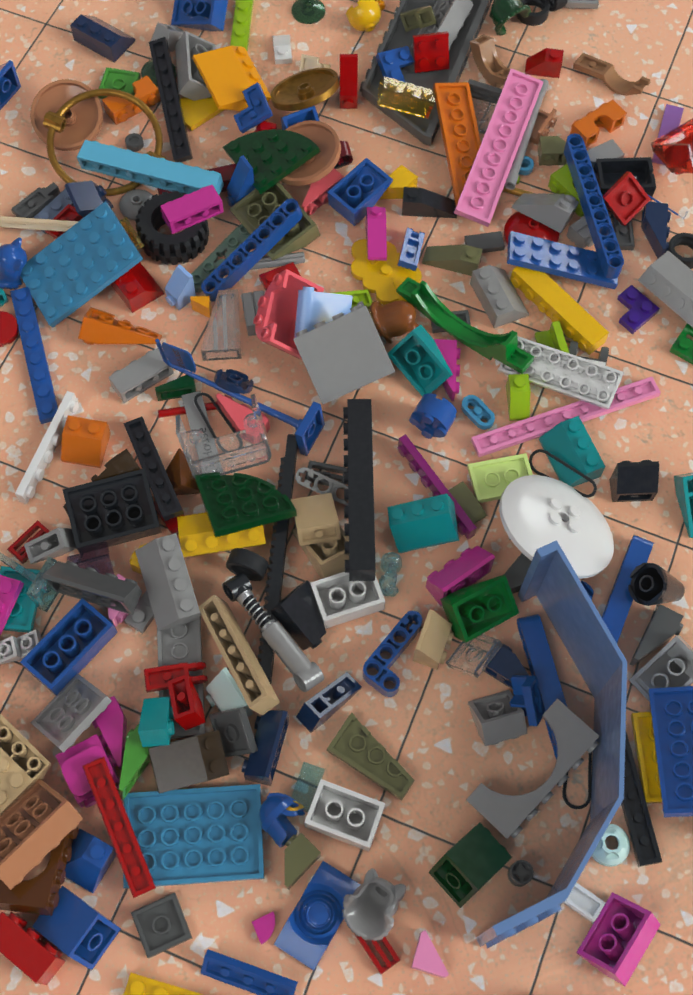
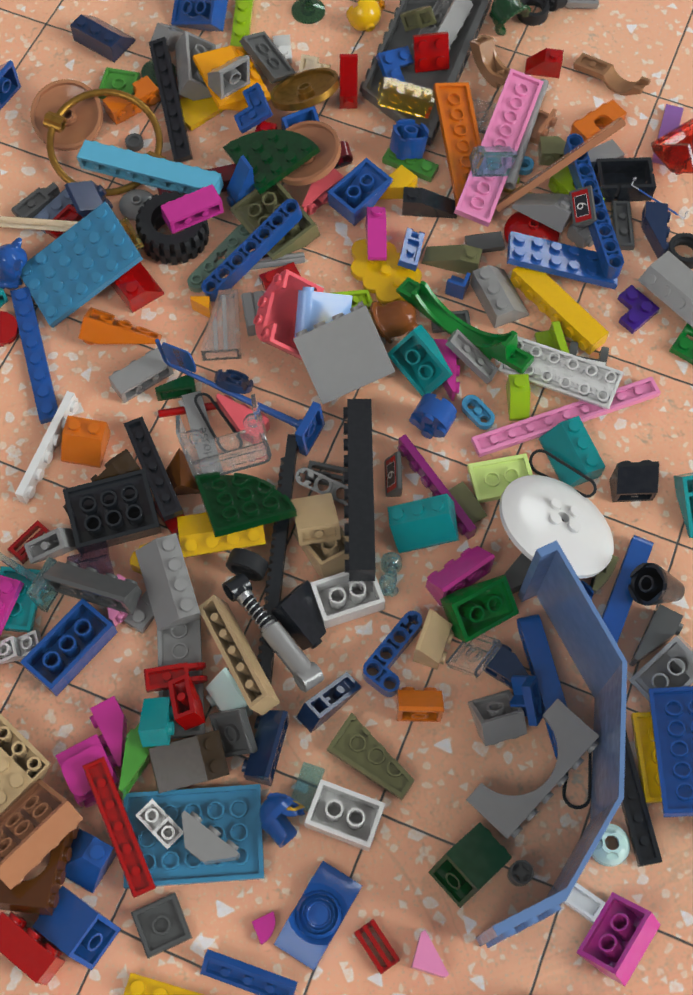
light grey plate [31,673,112,753] -> none
light blue slope [165,264,196,310] -> none
olive slope [285,833,321,890] -> none
light grey hair [342,869,406,941] -> none
dark grey tile [468,79,503,105] -> none
red plate [603,171,651,226] -> none
none -> white slope [135,799,183,849]
none -> light grey slope [182,810,241,865]
none -> light grey slope [208,55,250,100]
none -> dark grey plate [239,31,296,83]
none -> bright green plate [382,146,439,182]
none -> slope [384,451,402,497]
none -> blue brick [389,119,429,160]
none -> orange slope [397,687,444,722]
none -> blue panel [445,272,471,300]
none -> light grey plate [445,329,498,384]
none -> clear light blue slope [469,145,518,177]
none -> nougat tile [496,117,626,212]
none -> slope [569,185,597,228]
none -> olive slope [590,555,619,595]

